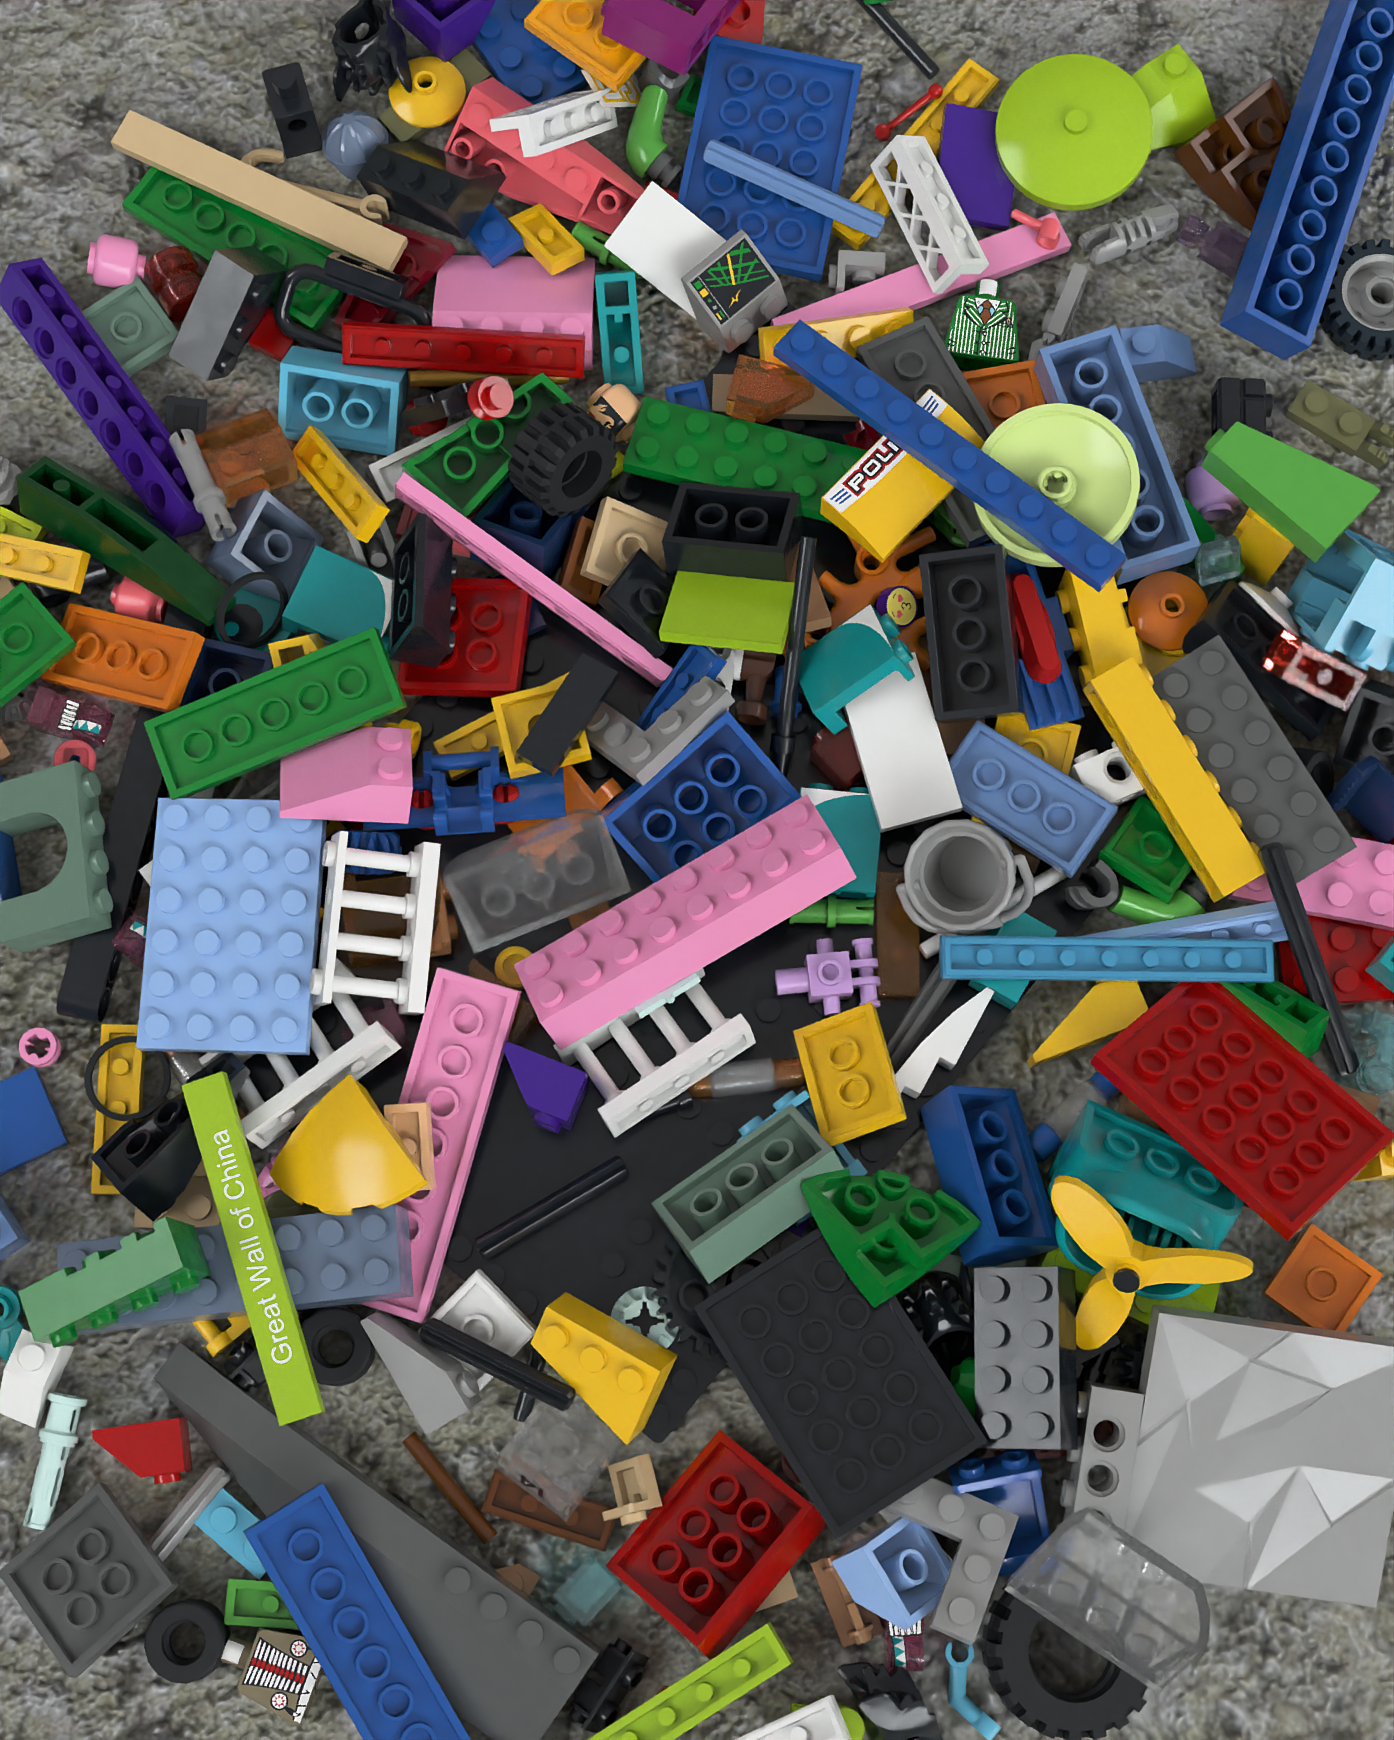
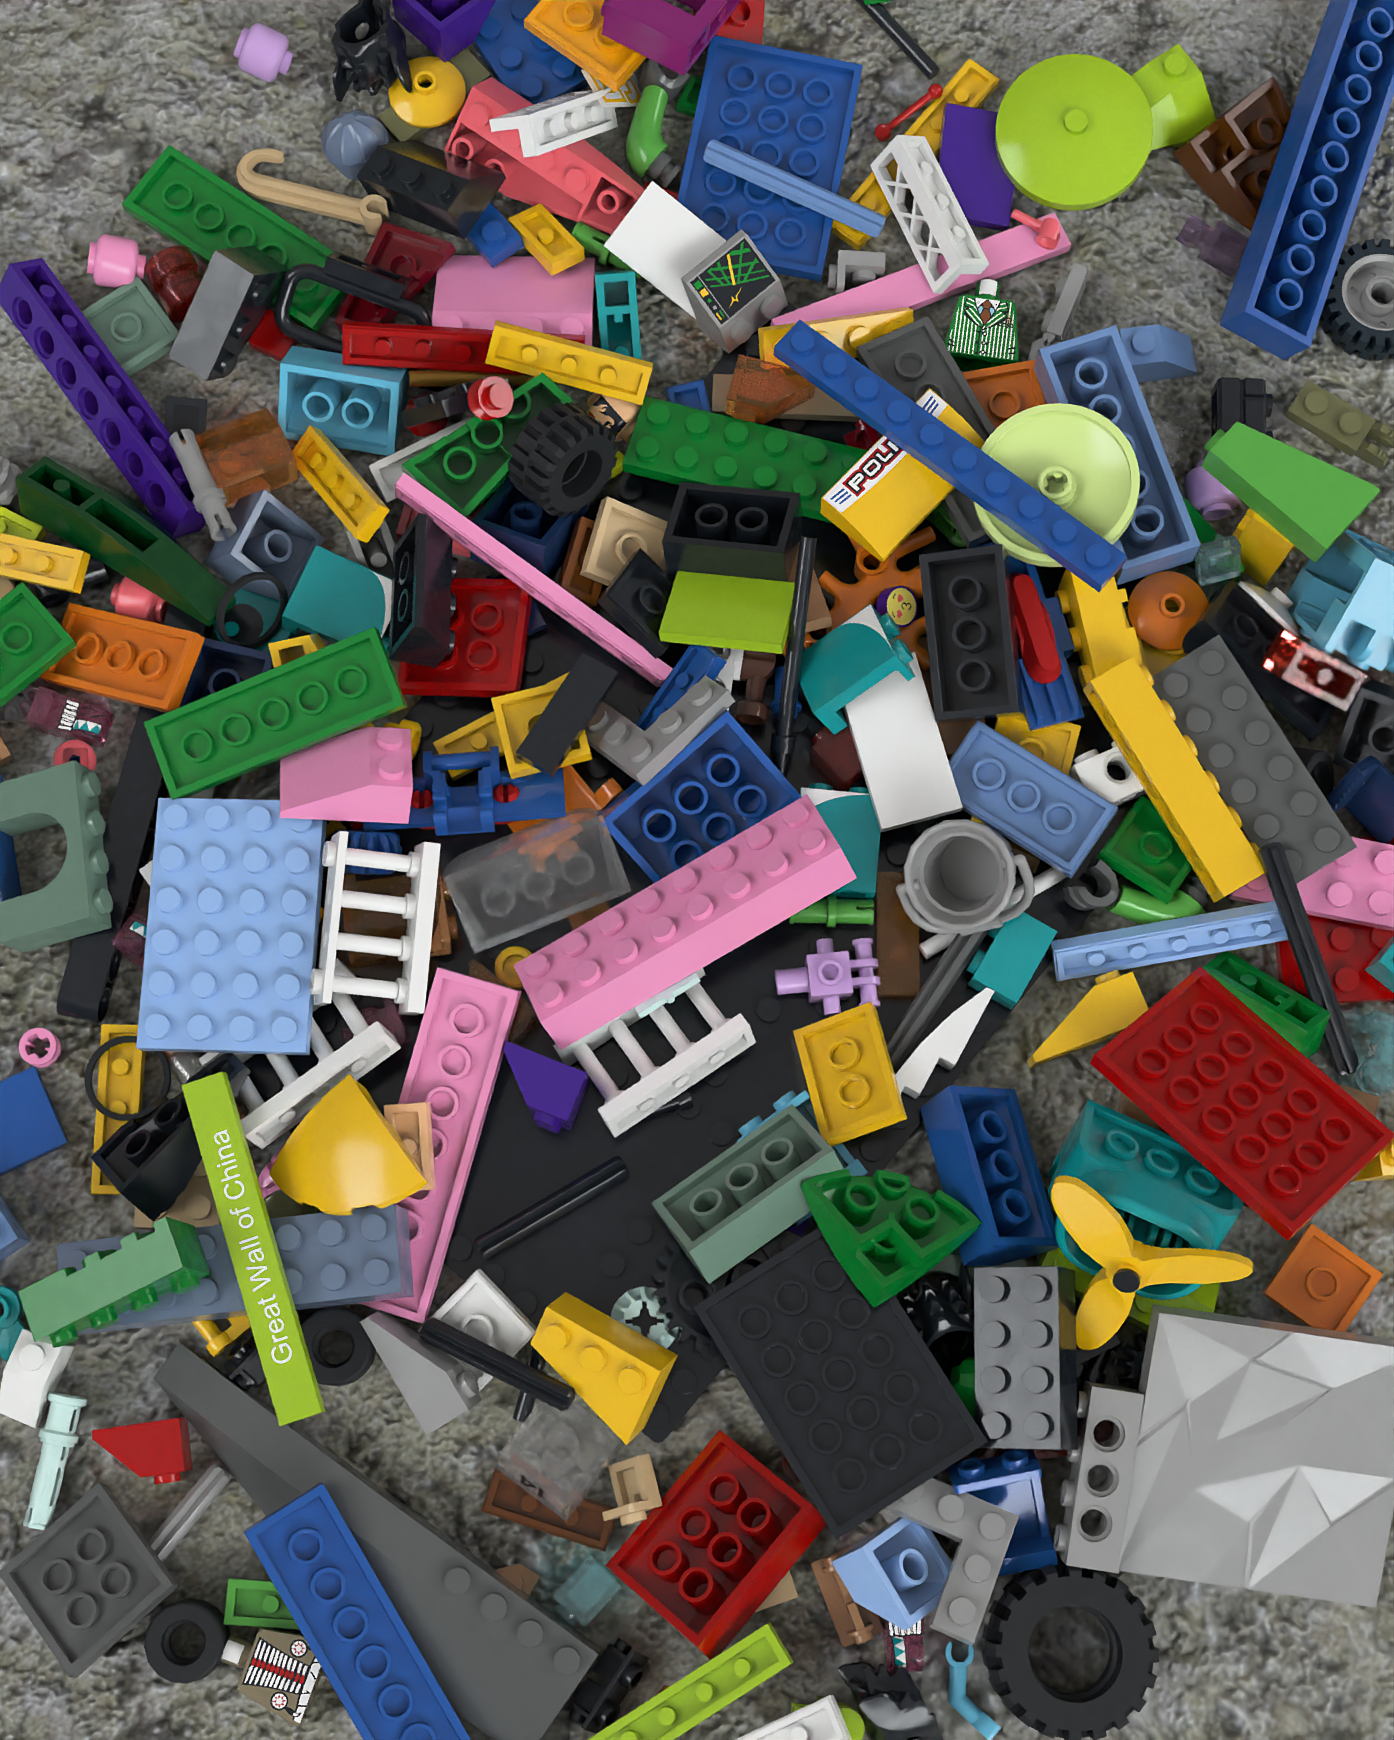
tan tile [111,110,408,272] -> none
medium azure plate [194,1488,267,1580] -> none
black torso [262,62,323,159] -> none
reddish brown bar [402,1431,497,1545] -> none
clear piece [688,1057,806,1098] -> none
dark azure tile [939,935,1275,983] -> none
clear windscreen [1005,1508,1210,1693] -> none
piece [1029,1071,1120,1162] -> none
light grey hinge [1077,204,1179,265] -> none
none -> lavender head [233,23,294,83]
none -> yellow plate [485,320,653,405]

